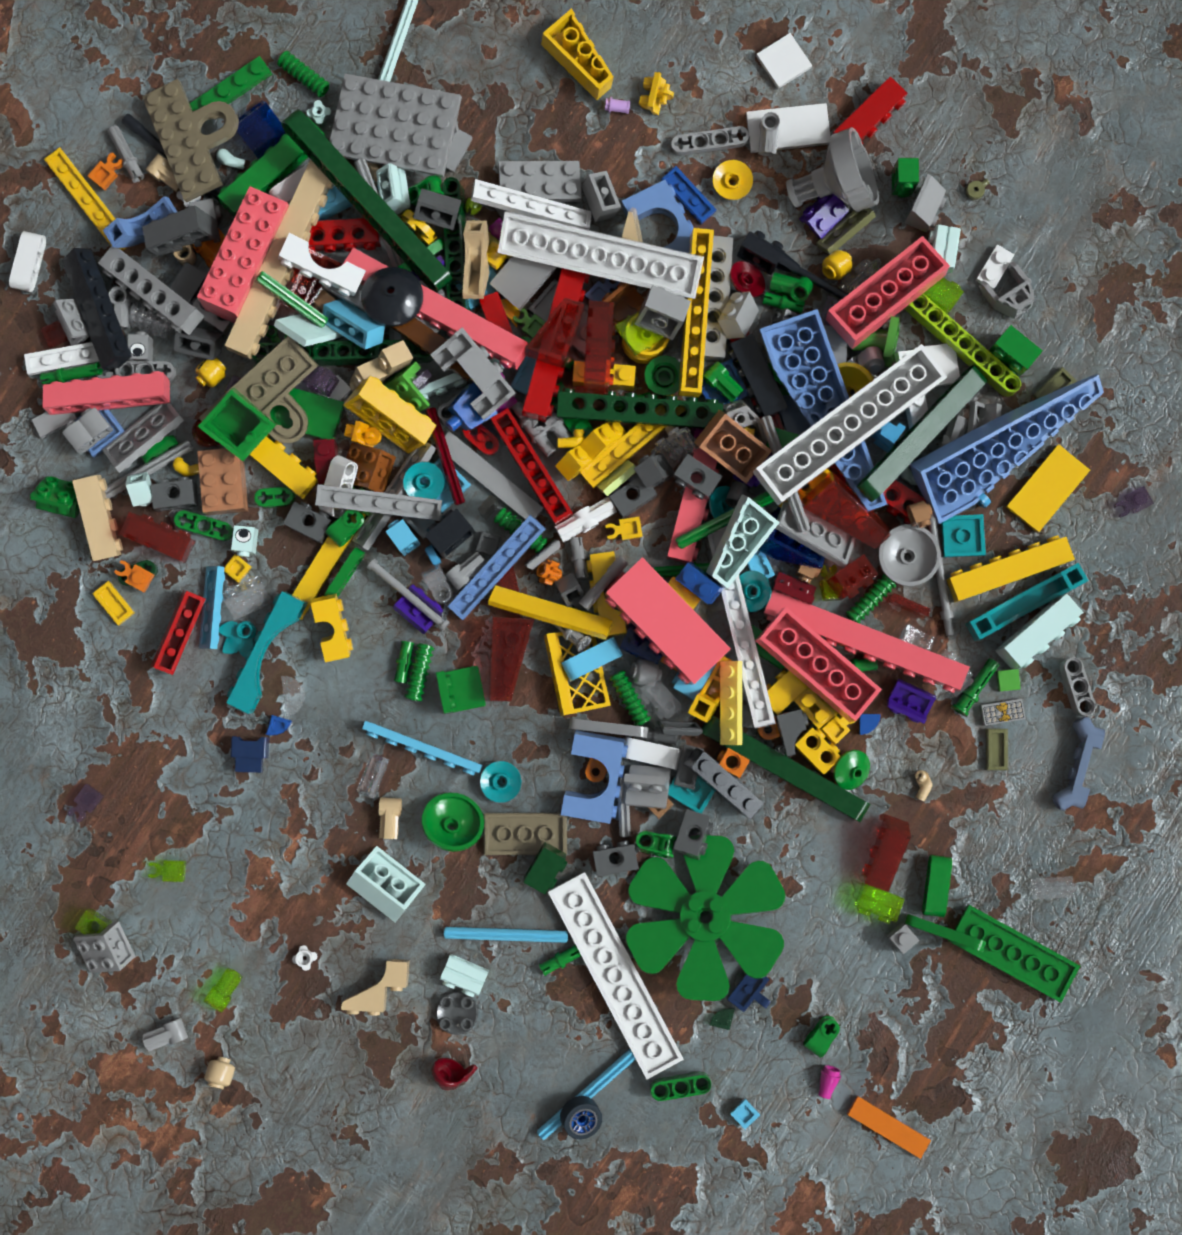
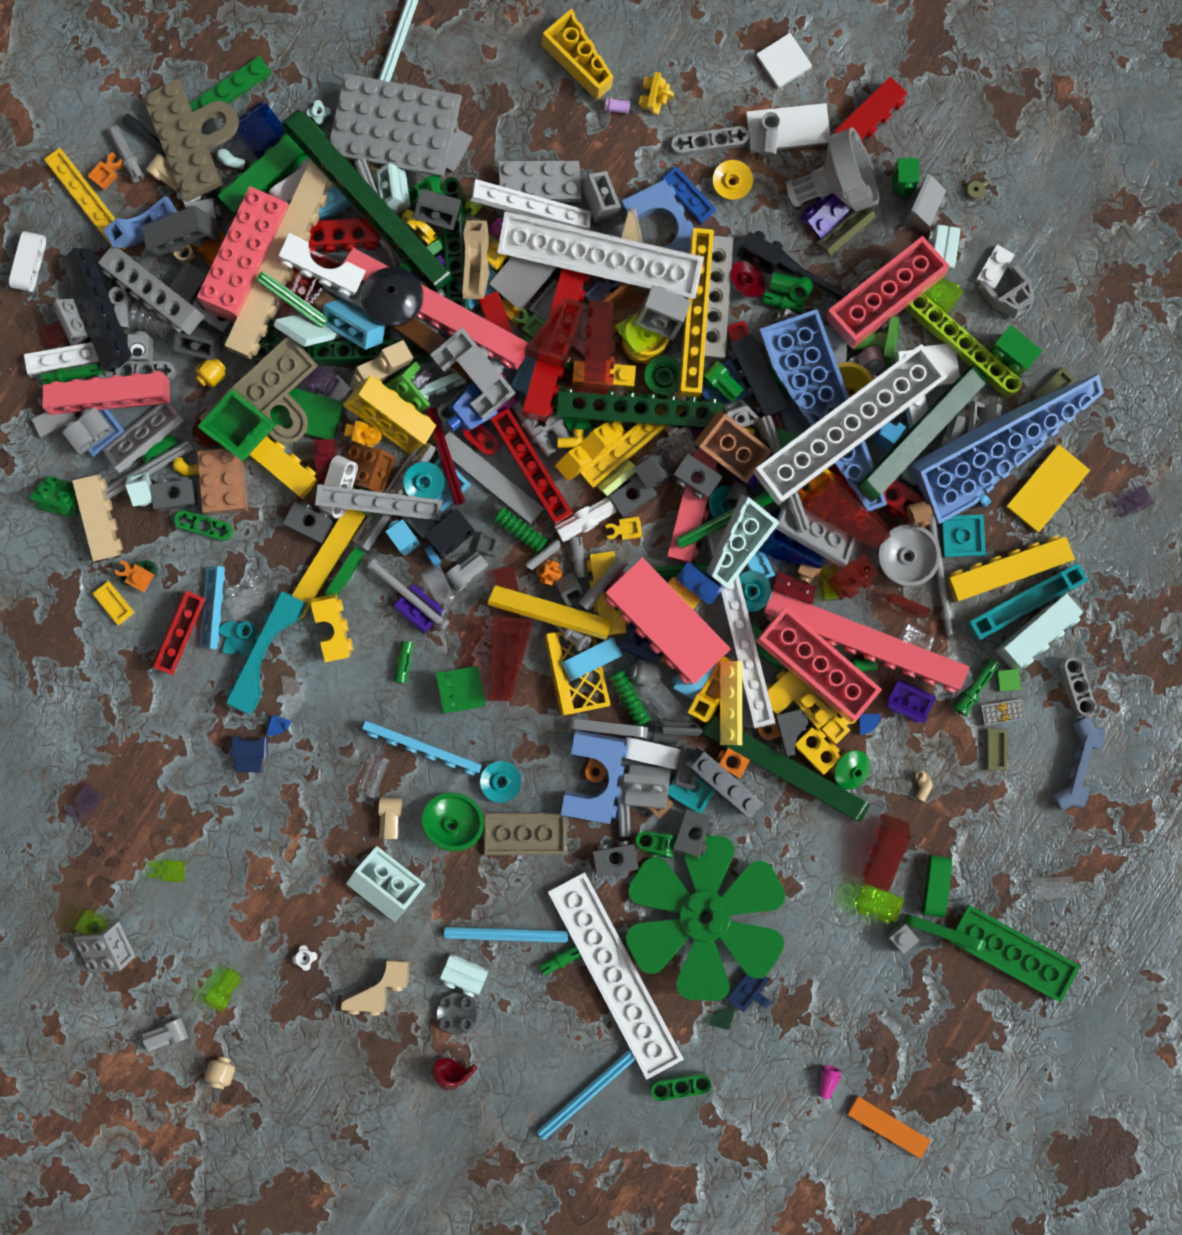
clear red wedge [119,512,195,563] -> none
yellow tile [224,554,252,583] -> none
light aqua brick [231,525,258,557] -> none
green beam [254,487,295,508] -> none
green piece [277,51,330,97] -> none
green piece [325,510,365,547] -> none
green piece [404,643,435,702] -> none
medium blue plate [448,515,546,620] -> none
dark green brick [523,841,567,894] -> none
wheel [560,1096,602,1140] -> none
light grey brick [718,291,759,339] -> none
medium azure plate [730,1098,760,1129] -> none
green piece [803,1015,840,1058] -> none
yellow head [822,250,852,280] -> none
green piece [845,574,896,624] -> none

